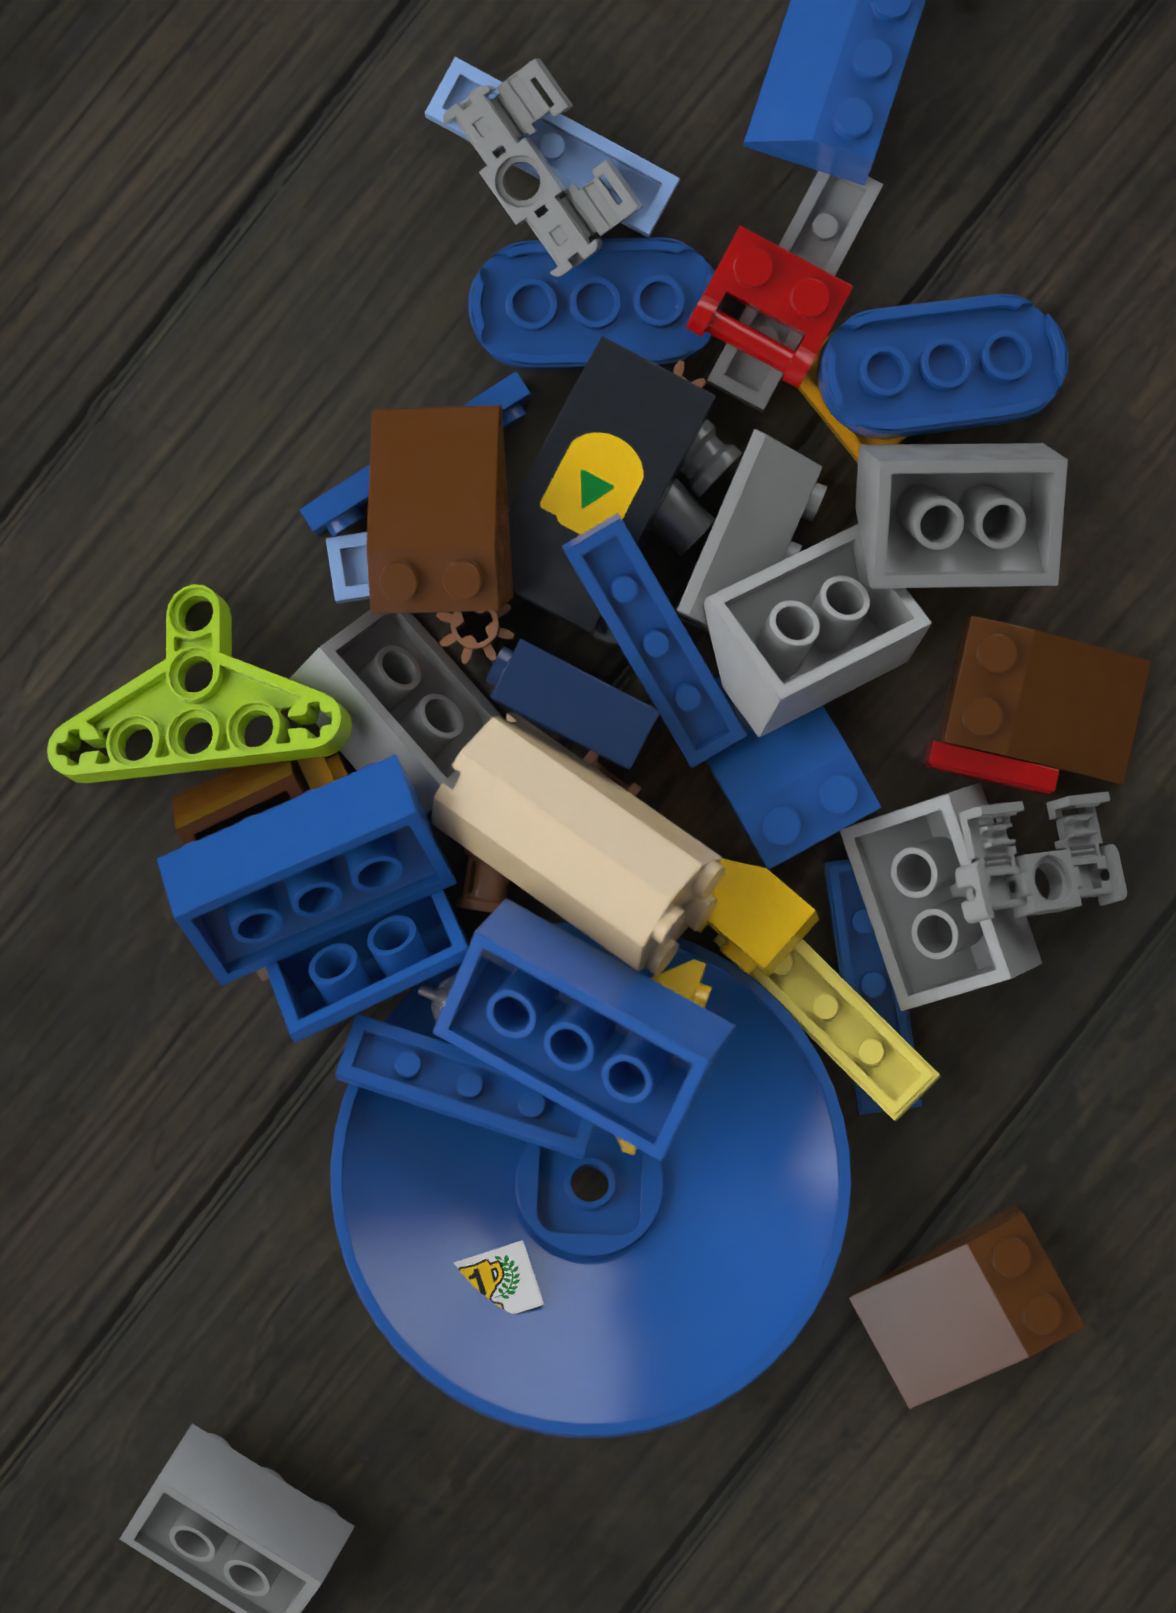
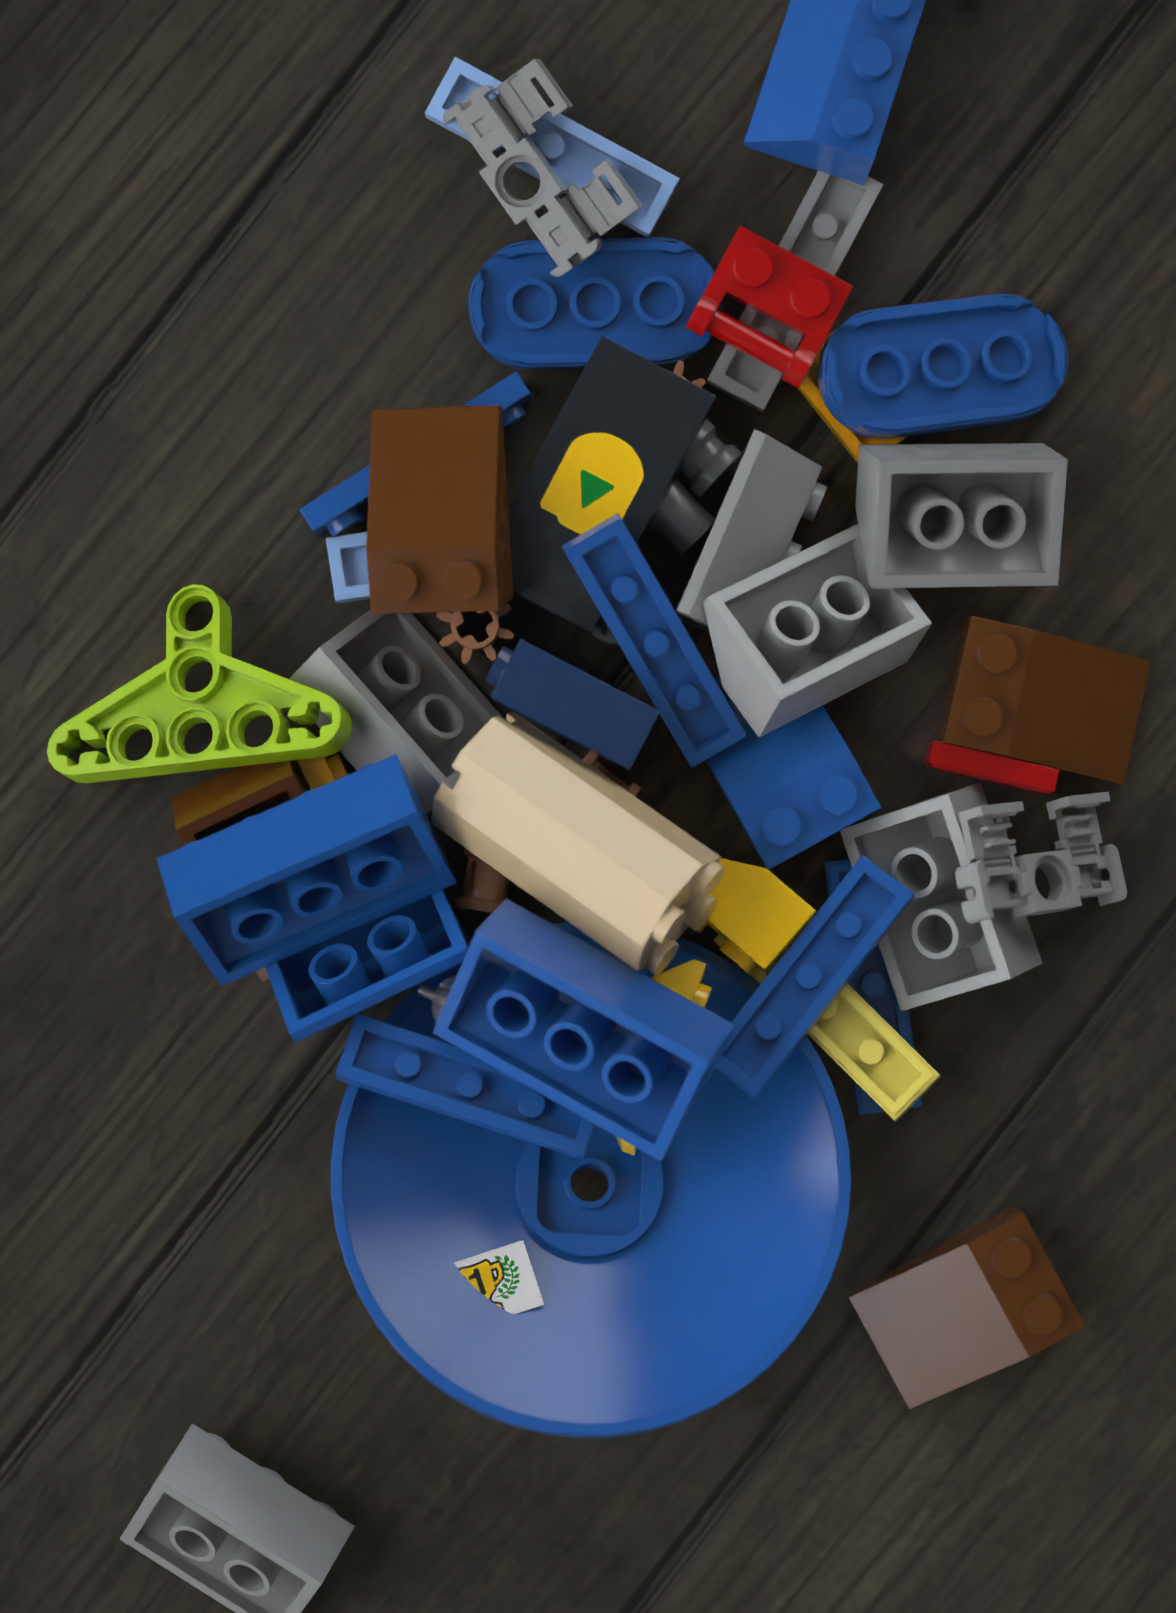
none -> blue plate [715,855,914,1101]

